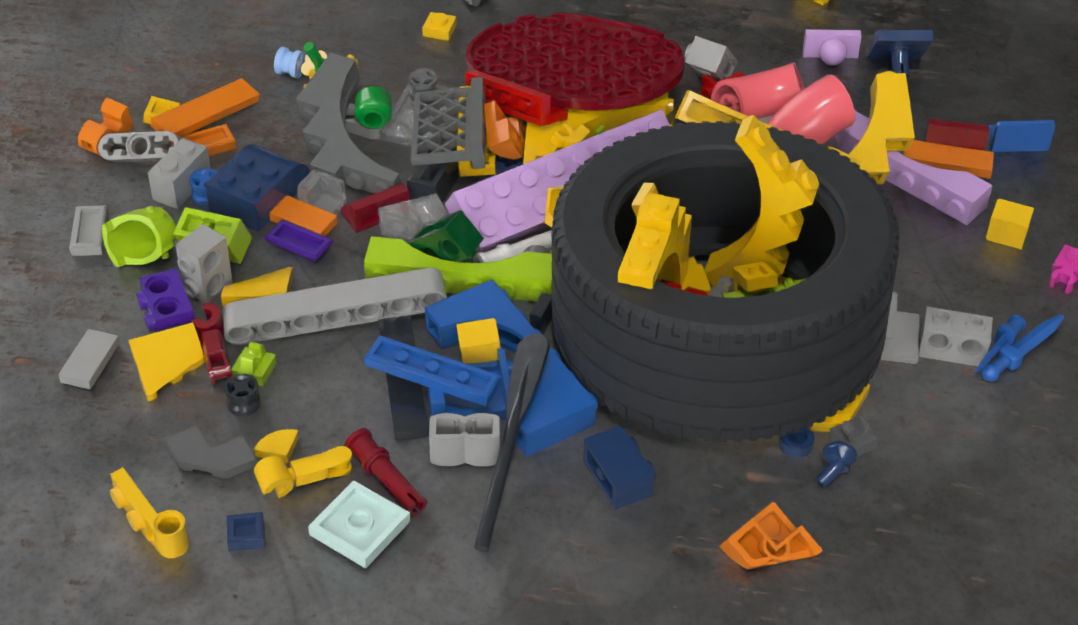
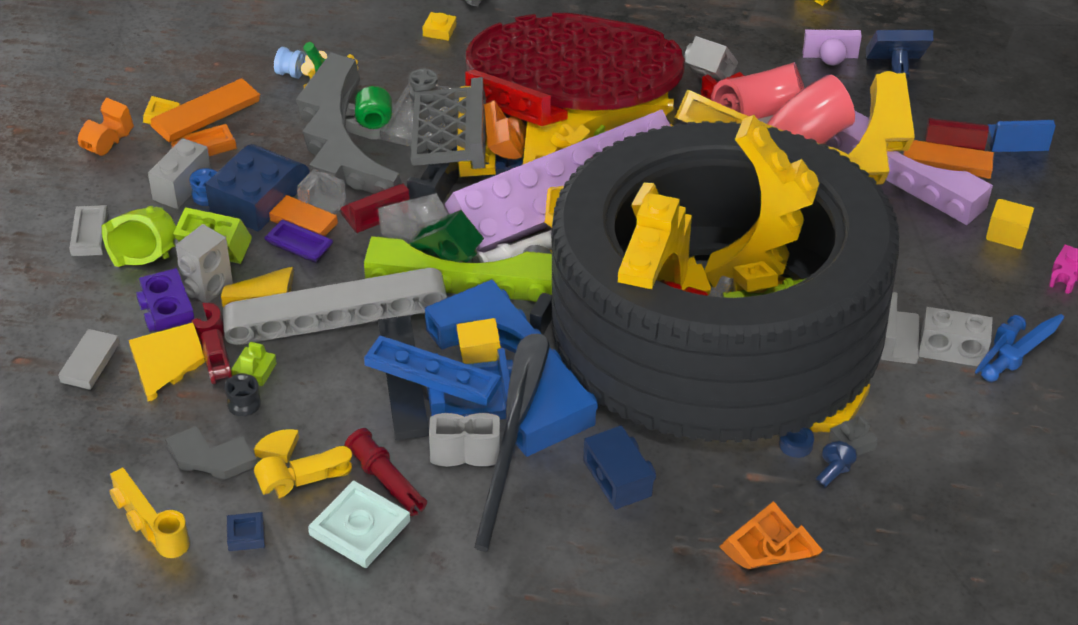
light grey beam [98,131,182,162] -> none

